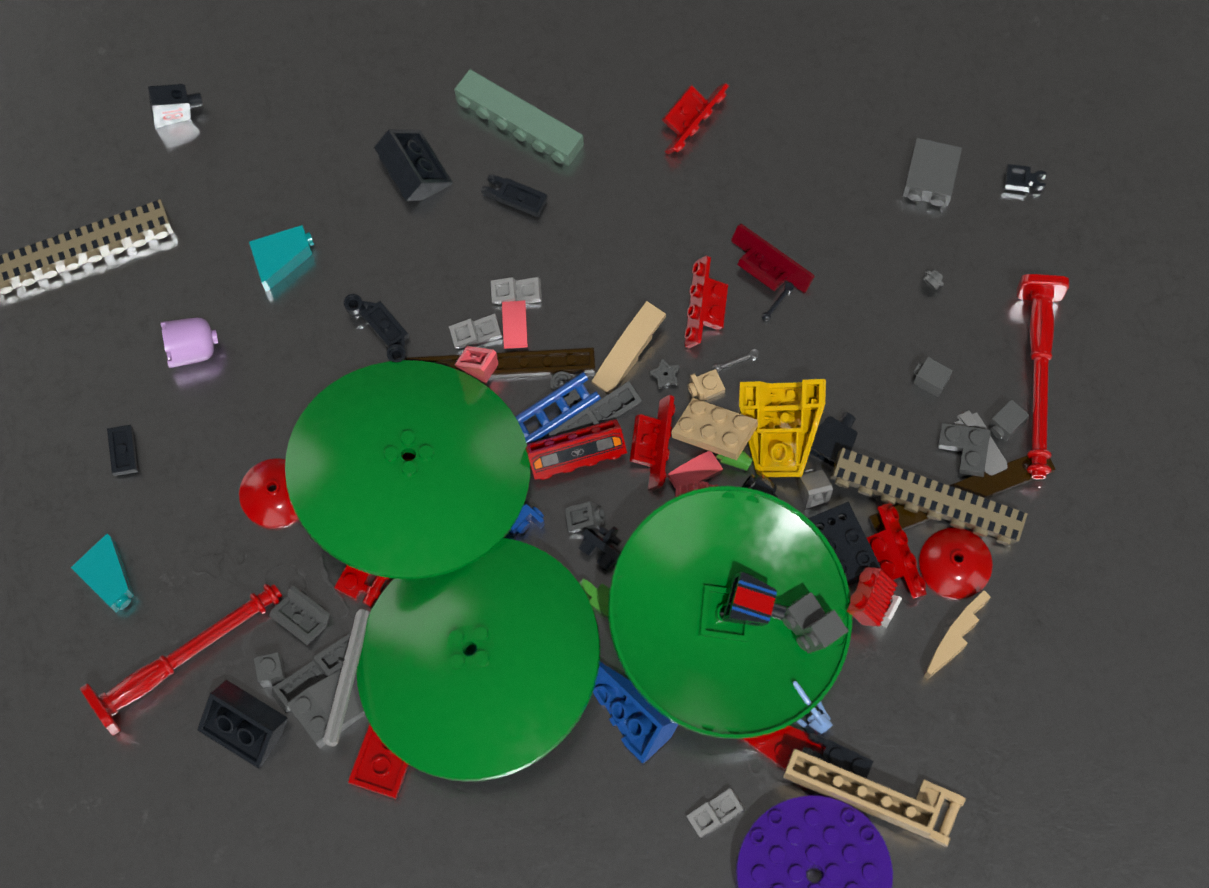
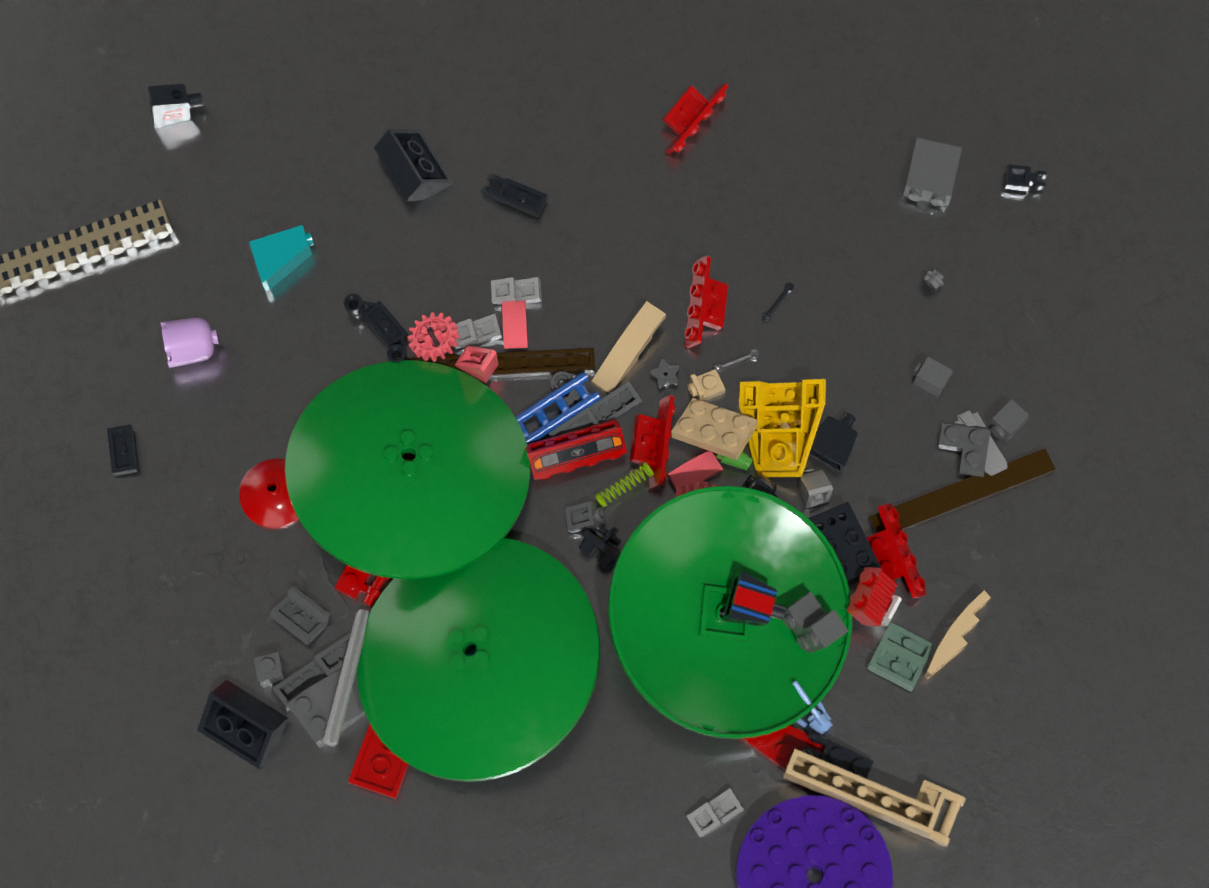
teal slope [71,533,134,612] -> none
red piece [79,584,282,736] -> none
sand green brick [454,69,584,166] -> none
blue bracket [509,504,544,537] -> none
bright green plate [580,578,610,618] -> none
blue wedge [593,662,678,763] -> none
dark red bracket [731,224,815,293] -> none
dark tan brick [830,448,1028,545] -> none
red dish [918,528,993,600] -> none
red piece [1017,274,1069,479] -> none
none -> coral gear [407,312,460,362]
none -> lime piece [595,462,654,508]
none -> sand green slope [867,622,935,692]

